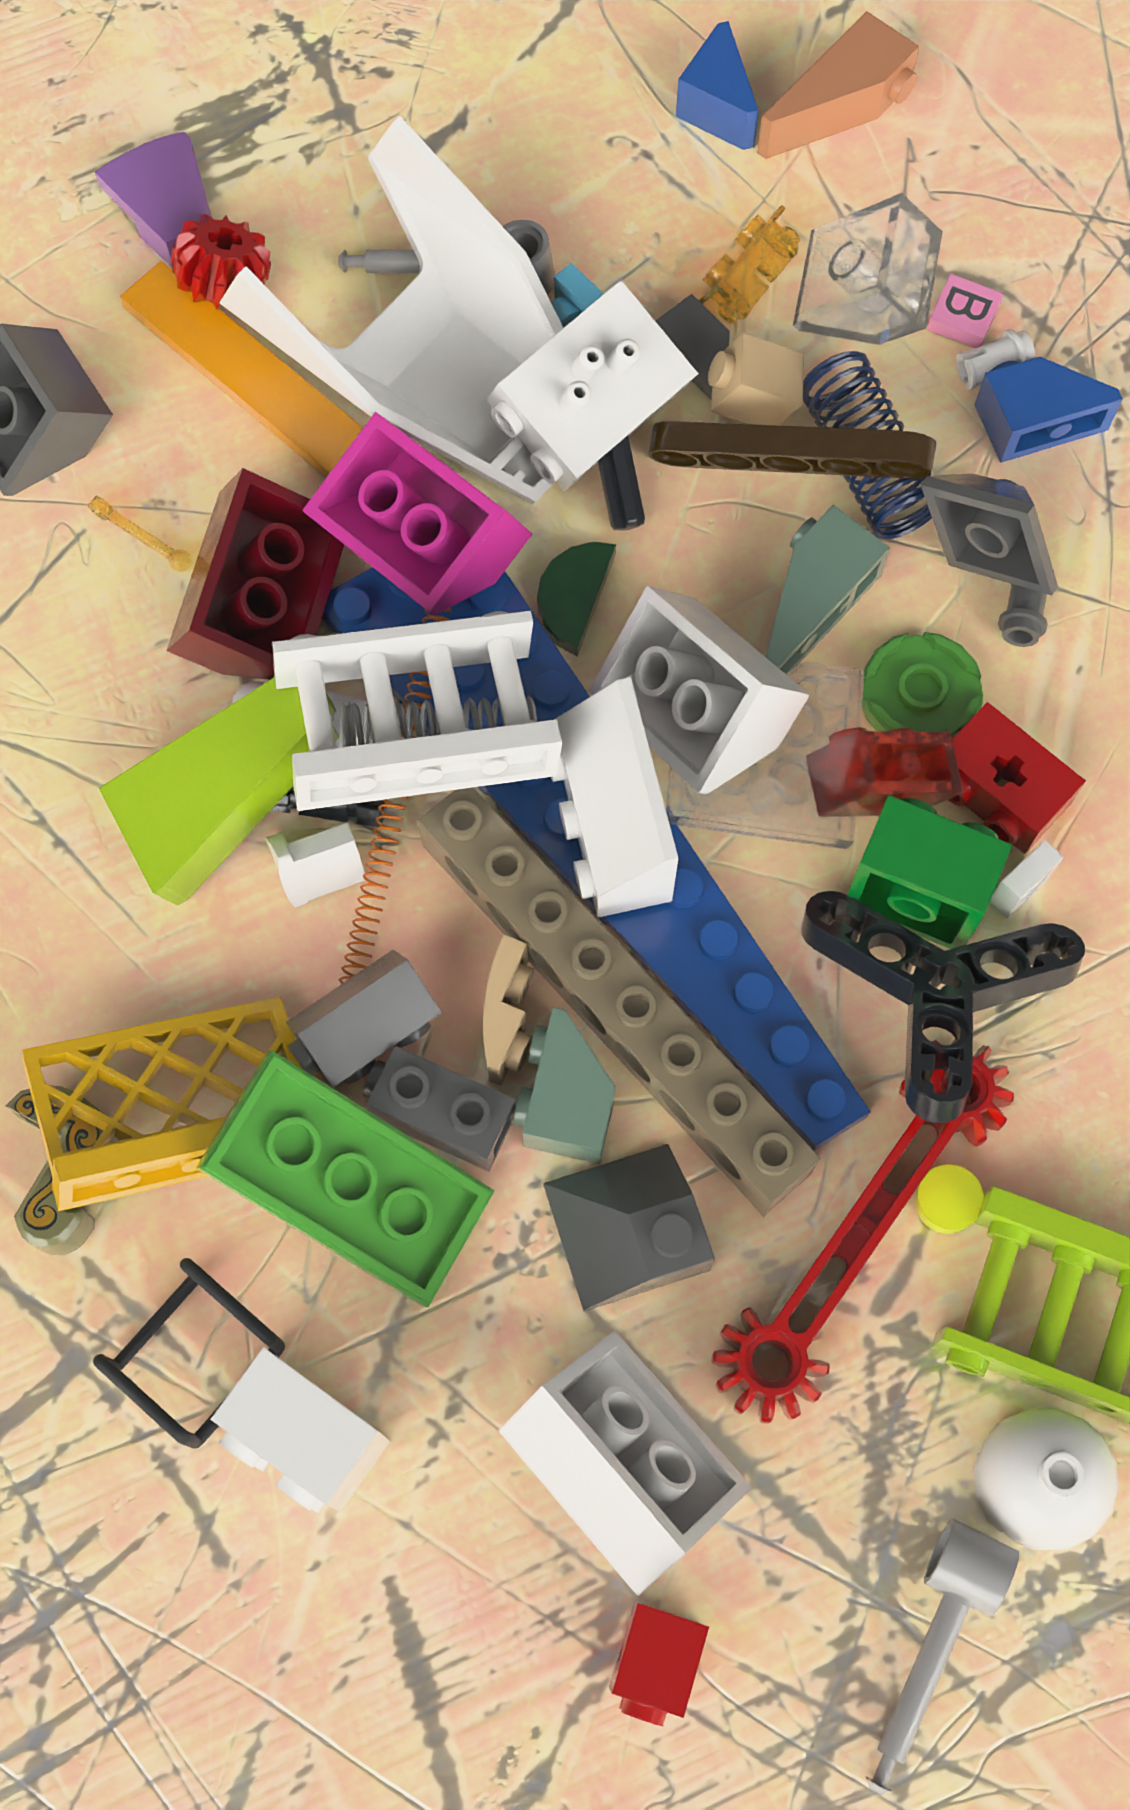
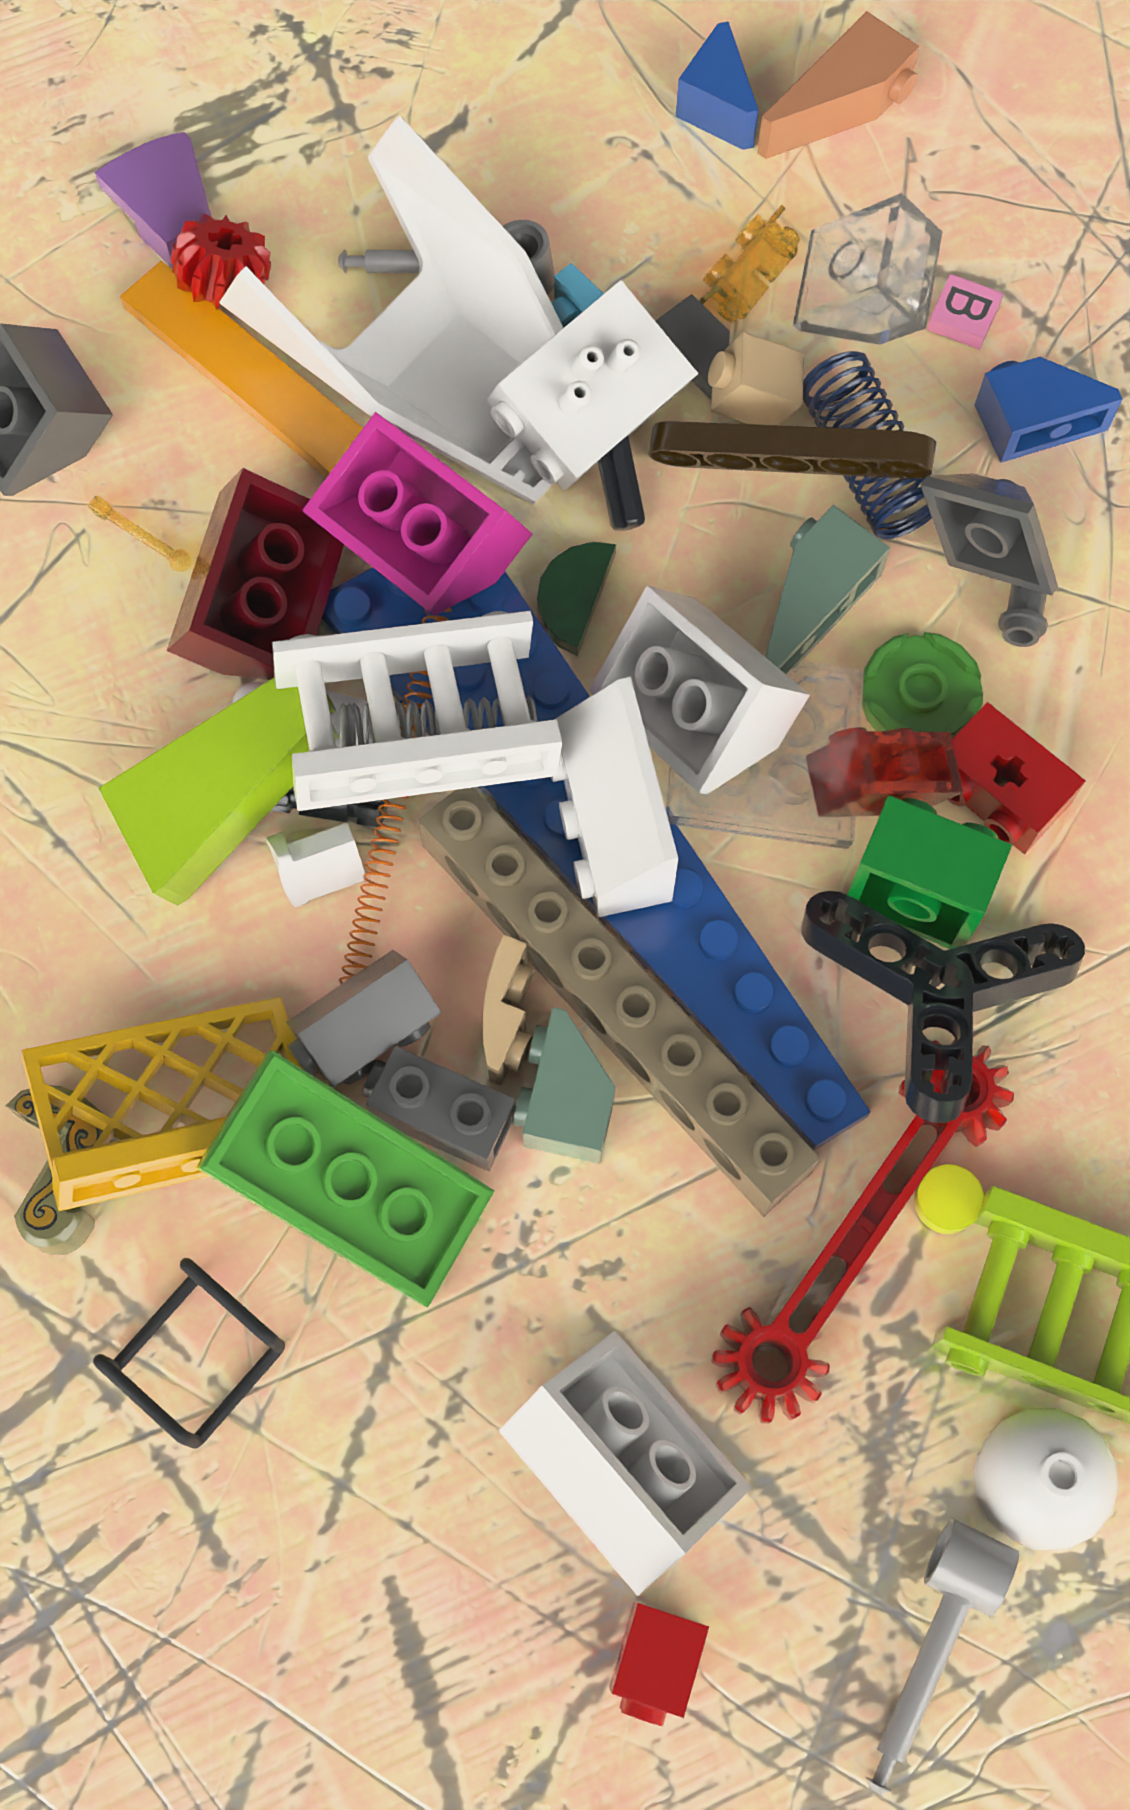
white brick [210,1347,391,1514] -> none
dark grey slope [543,1144,715,1312] -> none
white pin [956,329,1036,390] -> none
white tile [990,840,1064,919] -> none

